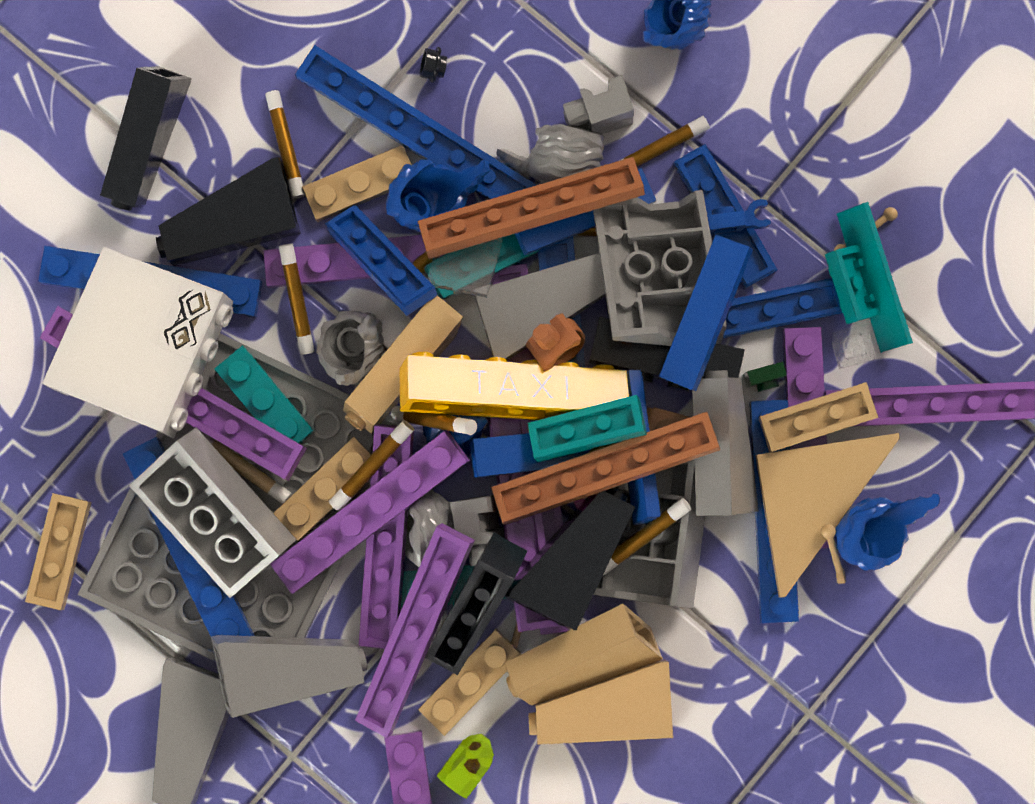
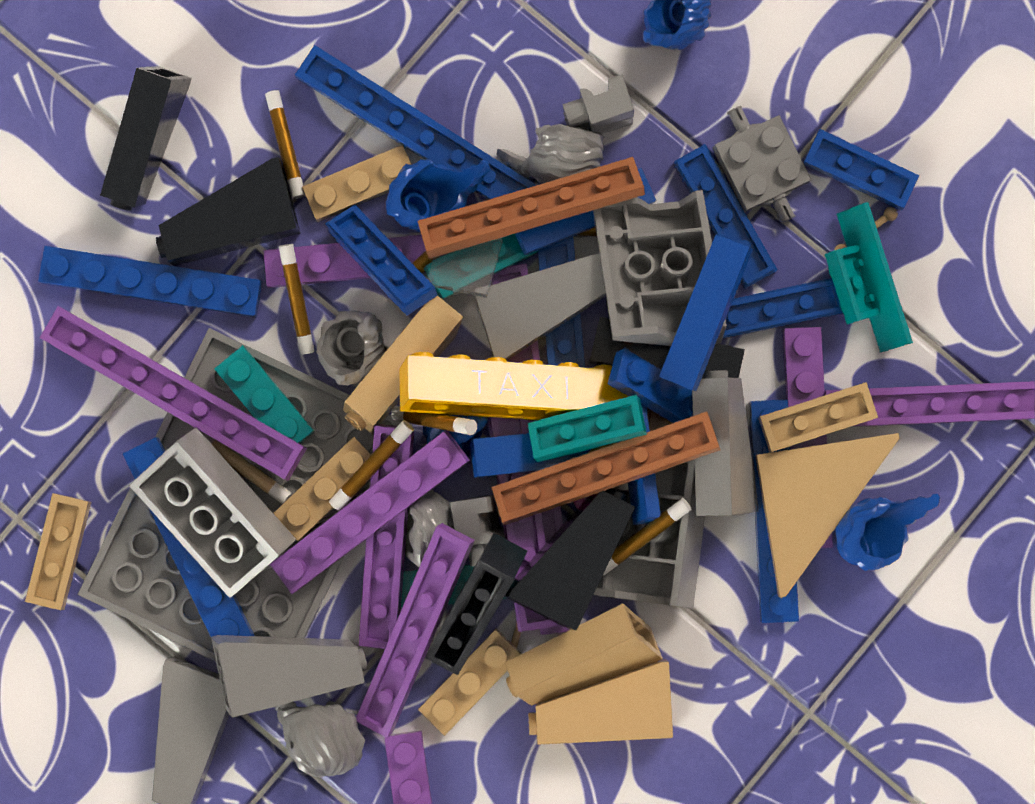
white panel [42,247,233,438] -> none
black plate [420,47,447,83] -> none
lime rock [437,734,494,799] -> none
nougat piece [526,313,585,371] -> none
pearl gold bar [619,116,710,167] -> none
blue plate [707,199,771,235] -> none
dark green plate [743,362,787,392] -> none
tan hinge [821,524,846,584] -> none
clear plate [830,324,877,369] -> none
none -> light grey hair [275,701,365,778]
none -> blue plate [608,348,693,423]
none -> light grey plate [712,106,811,223]
none -> blue plate [803,129,920,211]

